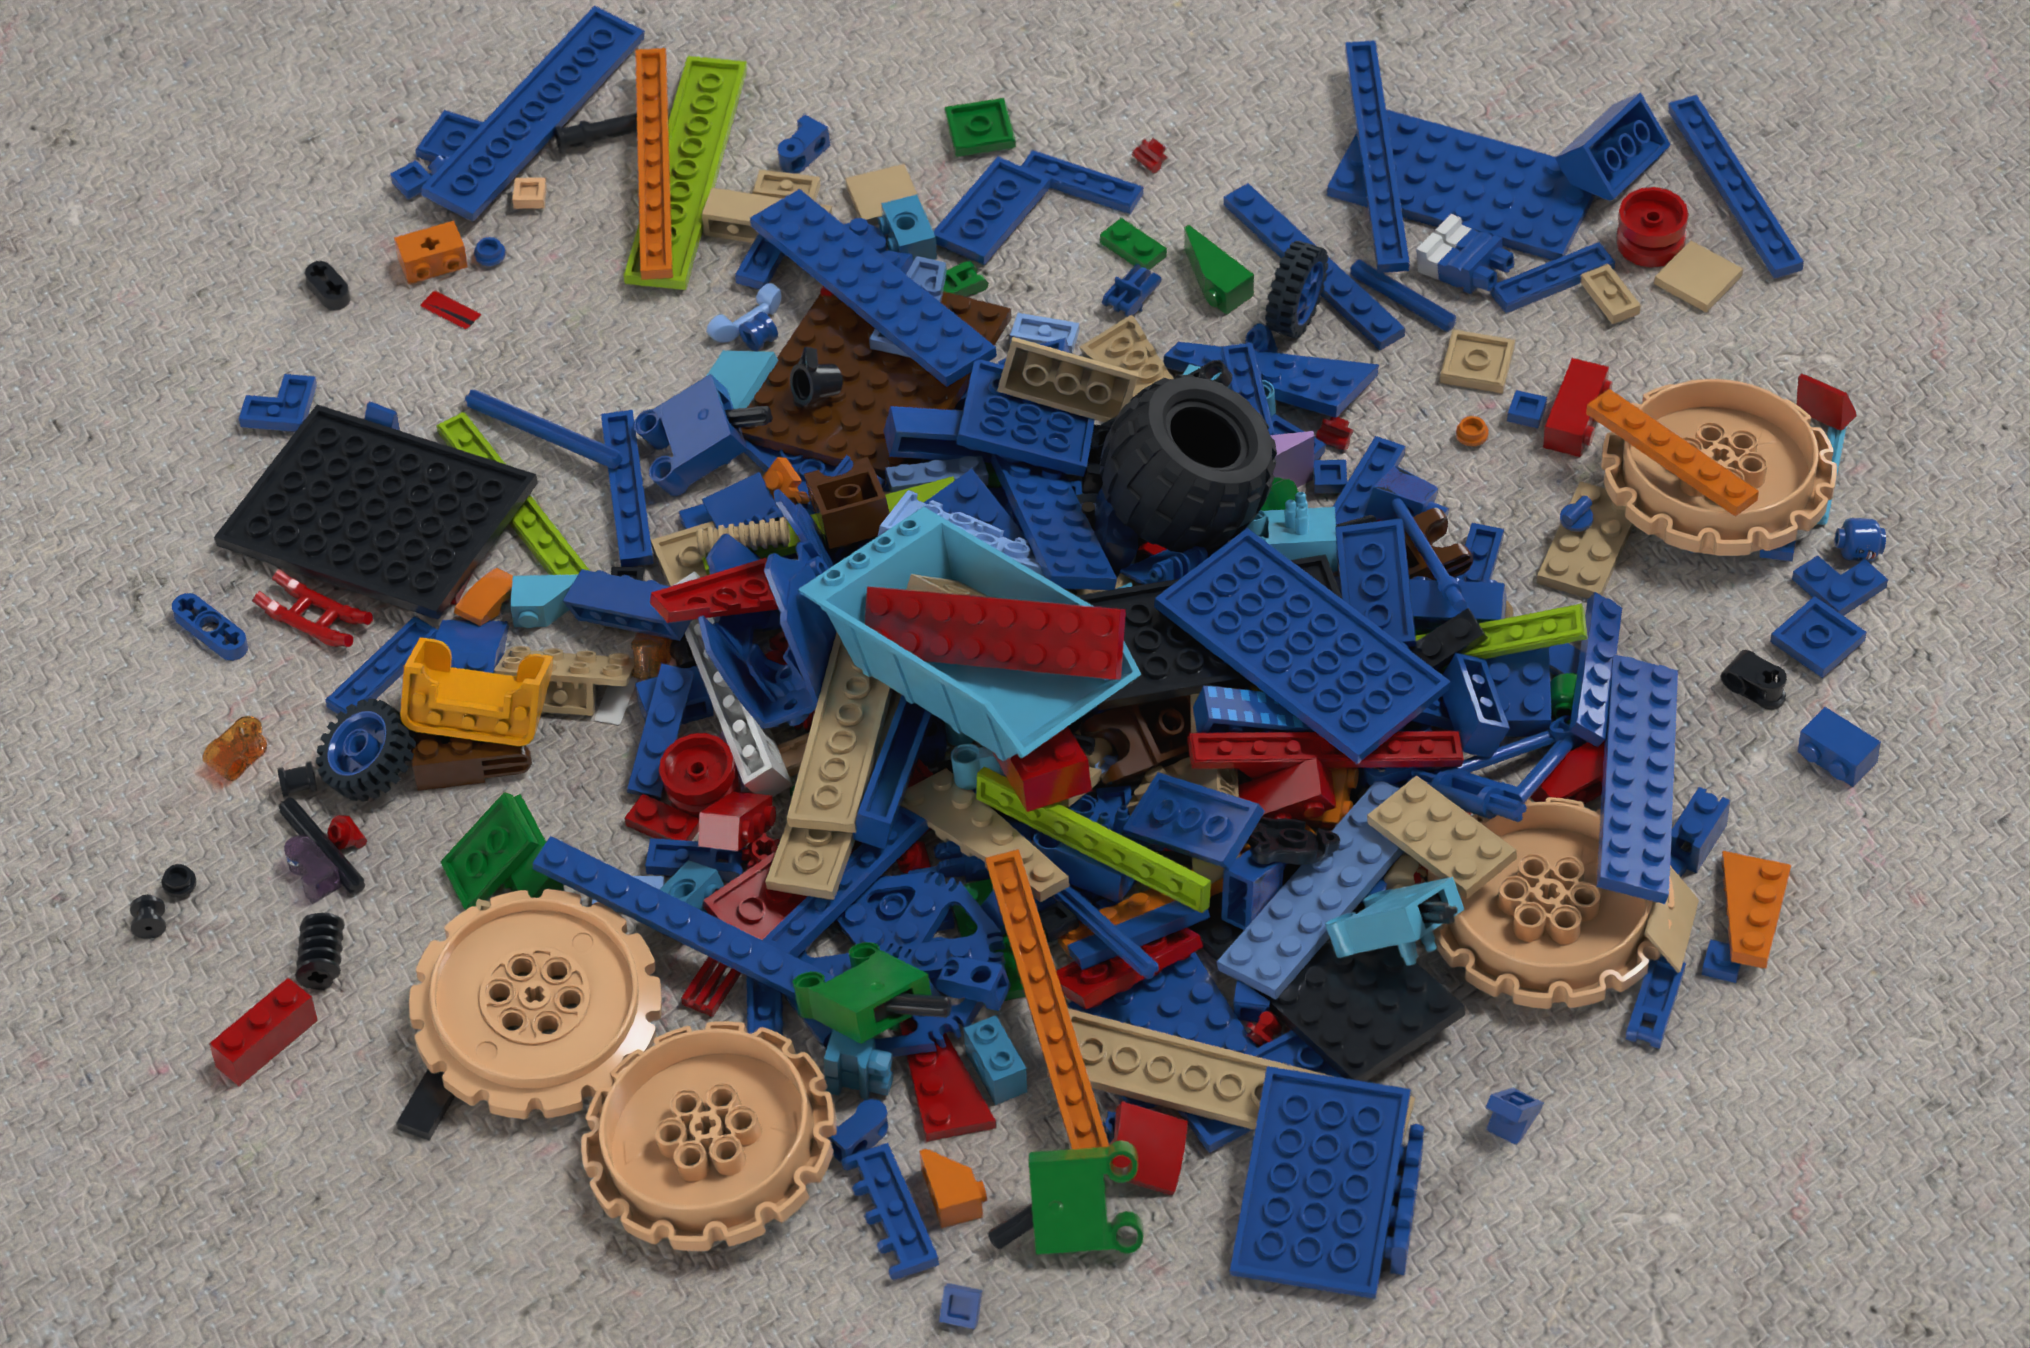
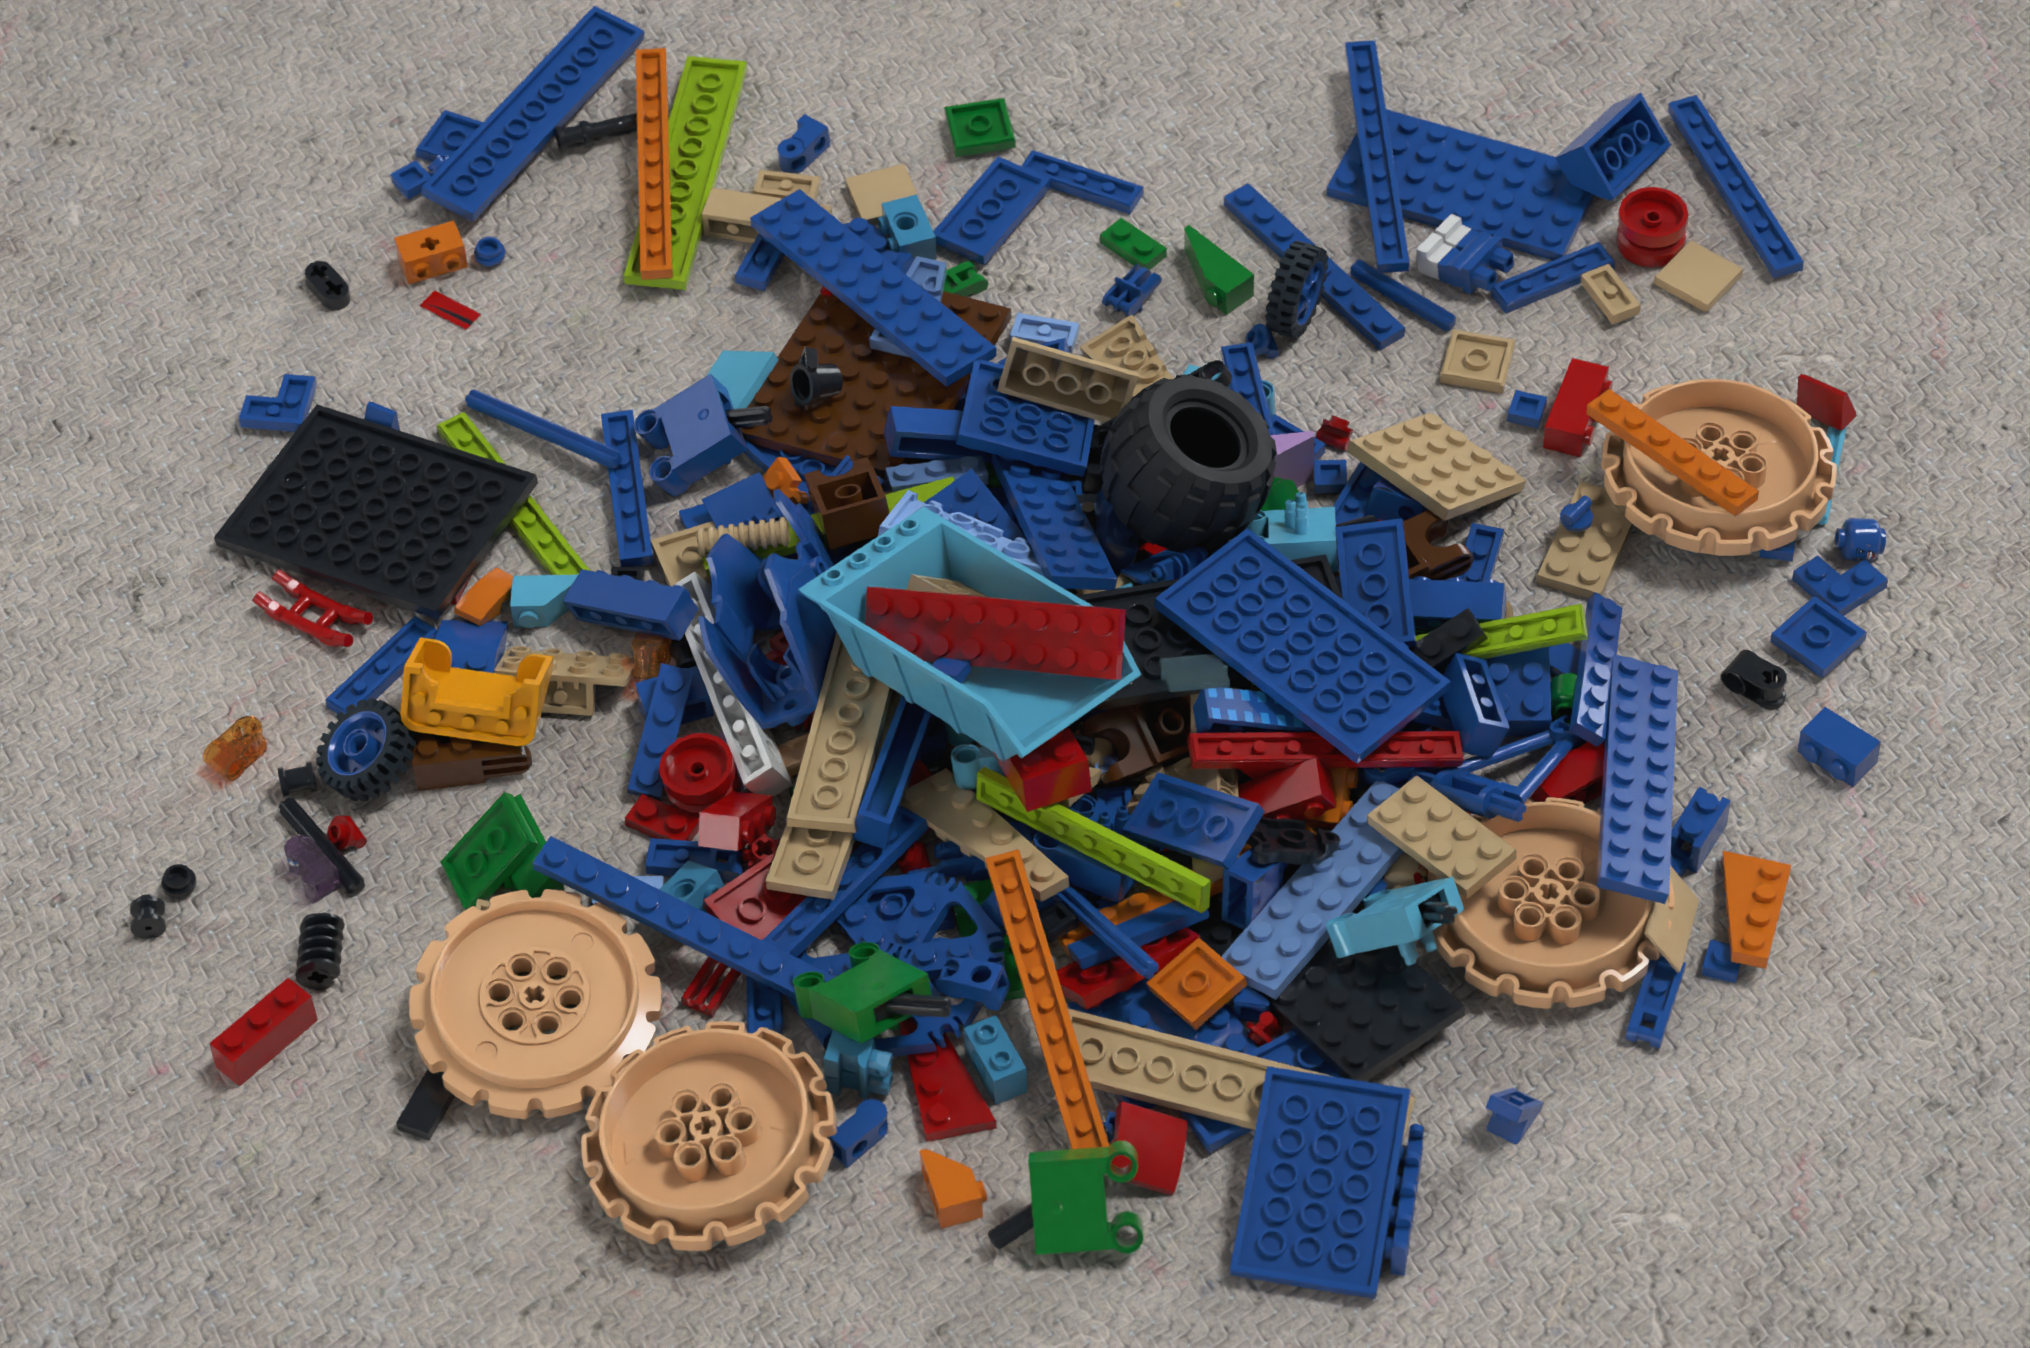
blue beam [172,593,248,661] -> none
light nougat plate [512,178,547,209] -> none
white sticker [595,675,638,725] -> none
red wing [650,558,779,623] -> none
light blue bar [706,283,782,343] -> none
blue wheel [739,312,778,351] -> none
blue hinge [841,1143,939,1280] -> none
blue plate [939,1283,983,1329] -> none
red plate [1132,137,1168,173] -> none
blue wing [1163,342,1379,418] -> none
blue bar [1391,498,1467,612] -> none
orange plate [1456,416,1489,446] -> none
none -> blue tile [931,657,971,683]
none -> orange plate [1147,938,1248,1030]
none -> clear light blue piece [1159,654,1230,692]
none -> tan plate [1347,413,1526,521]

